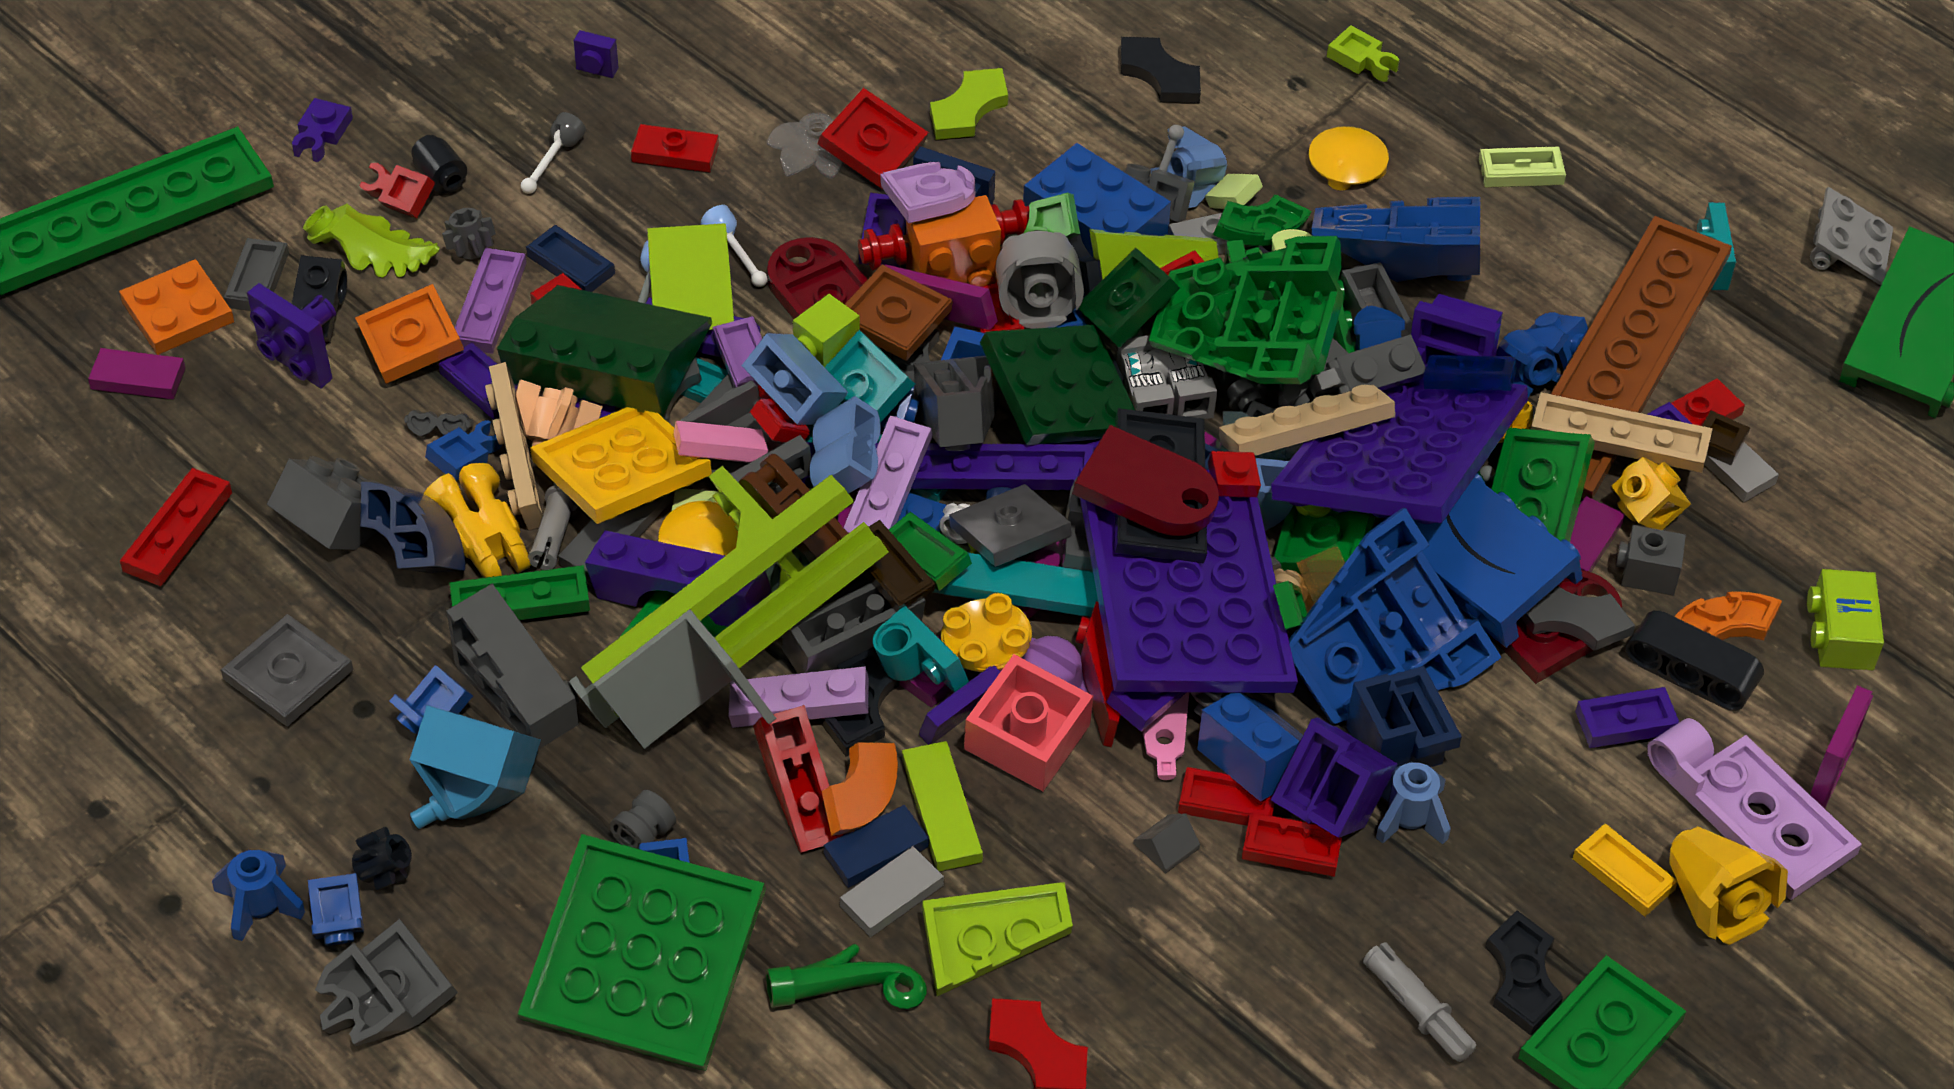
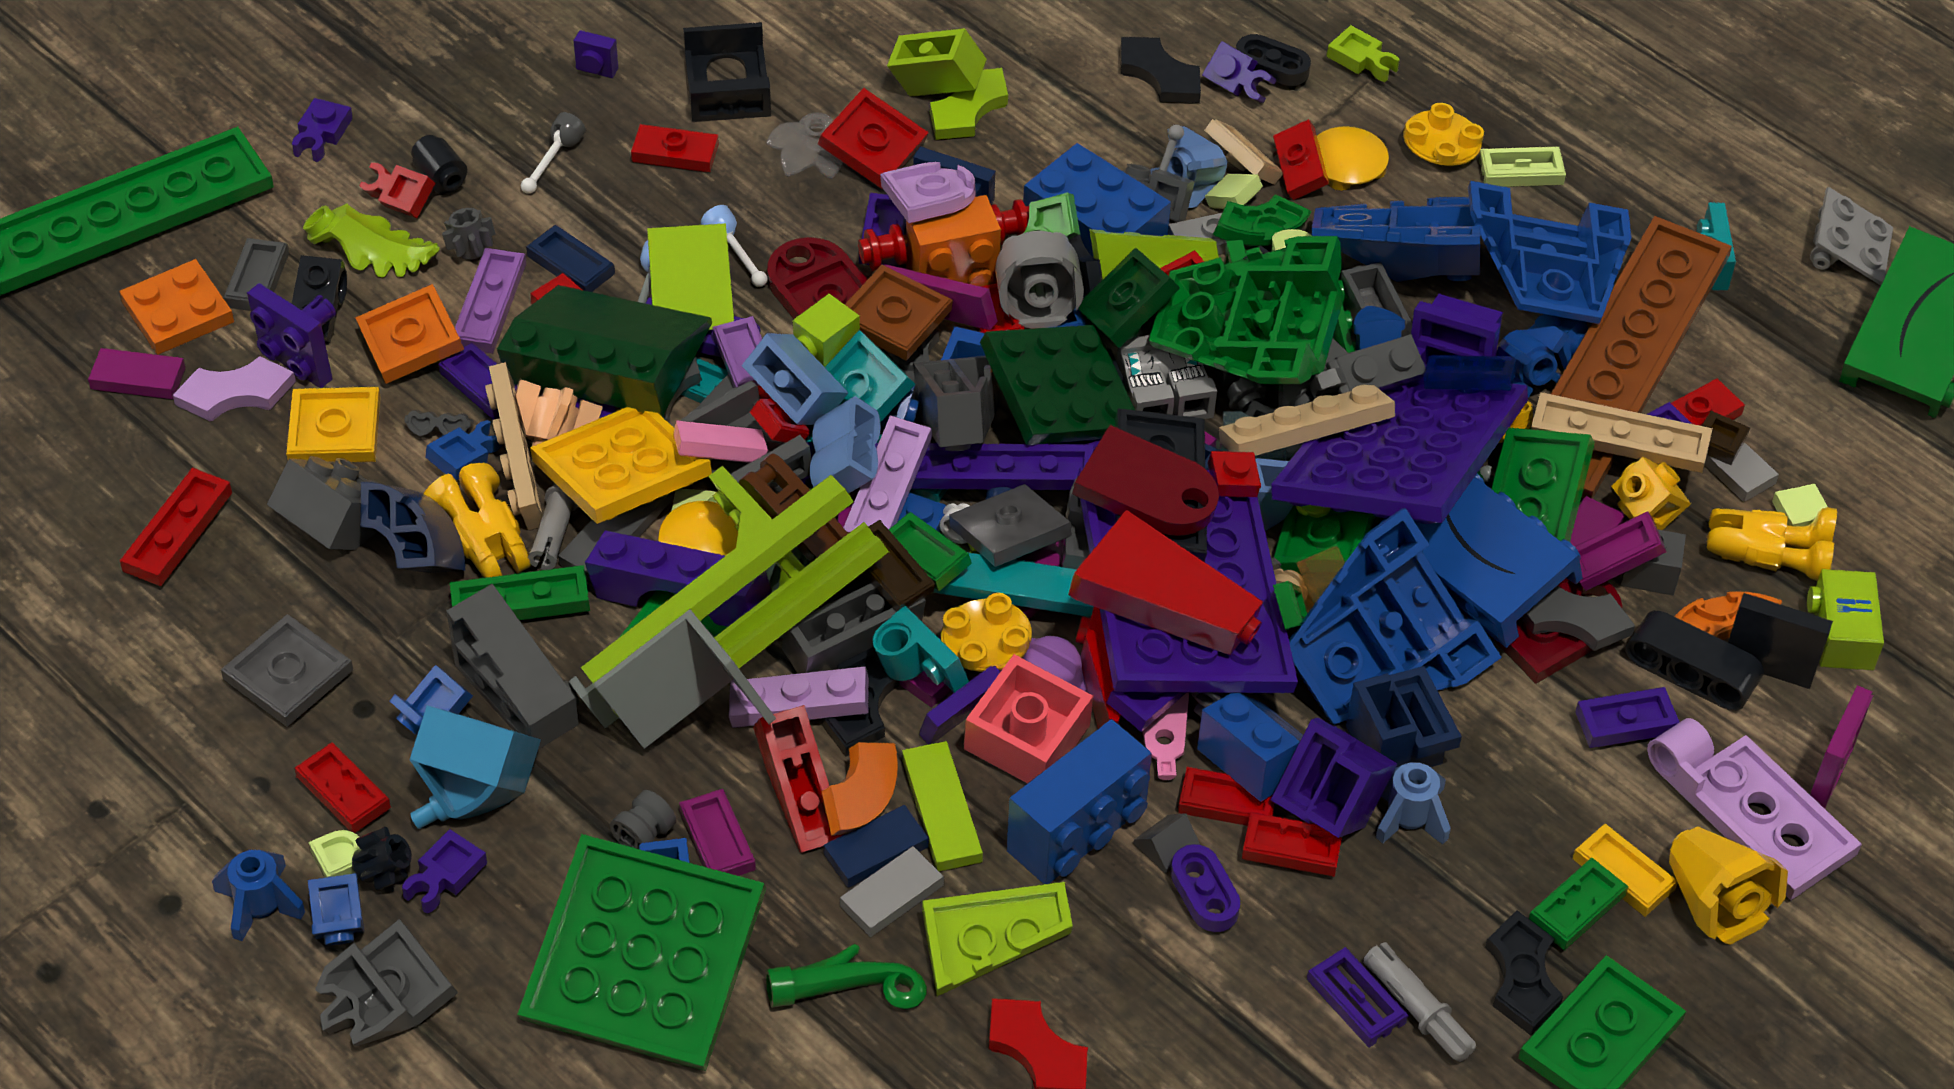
none -> lavender tile [173,356,296,421]
none -> yellow tile [286,387,381,462]
none -> red plate [294,742,391,833]
none -> yellowish green tile [309,830,360,878]
none -> dark purple plate [402,829,487,913]
none -> magenta tile [679,789,756,876]
none -> black panel [683,22,771,122]
none -> lime brick [887,28,987,96]
none -> blue brick [1007,719,1152,884]
none -> red slope [1068,510,1263,655]
none -> dark purple plate [1171,844,1240,932]
none -> dark purple plate [1202,41,1276,103]
none -> tan plate [1204,119,1283,185]
none -> black plate [1236,34,1311,86]
none -> red plate [1273,119,1329,200]
none -> dark purple tile [1307,947,1408,1048]
none -> yellow dish [1403,103,1484,166]
none -> blue wedge [1468,181,1632,324]
none -> green plate [1529,858,1629,951]
none -> magenta tile [1575,511,1667,591]
none -> yellow piece [1707,507,1837,581]
none -> black tile [1728,593,1833,689]
none -> yellowish green tile [1772,484,1828,526]

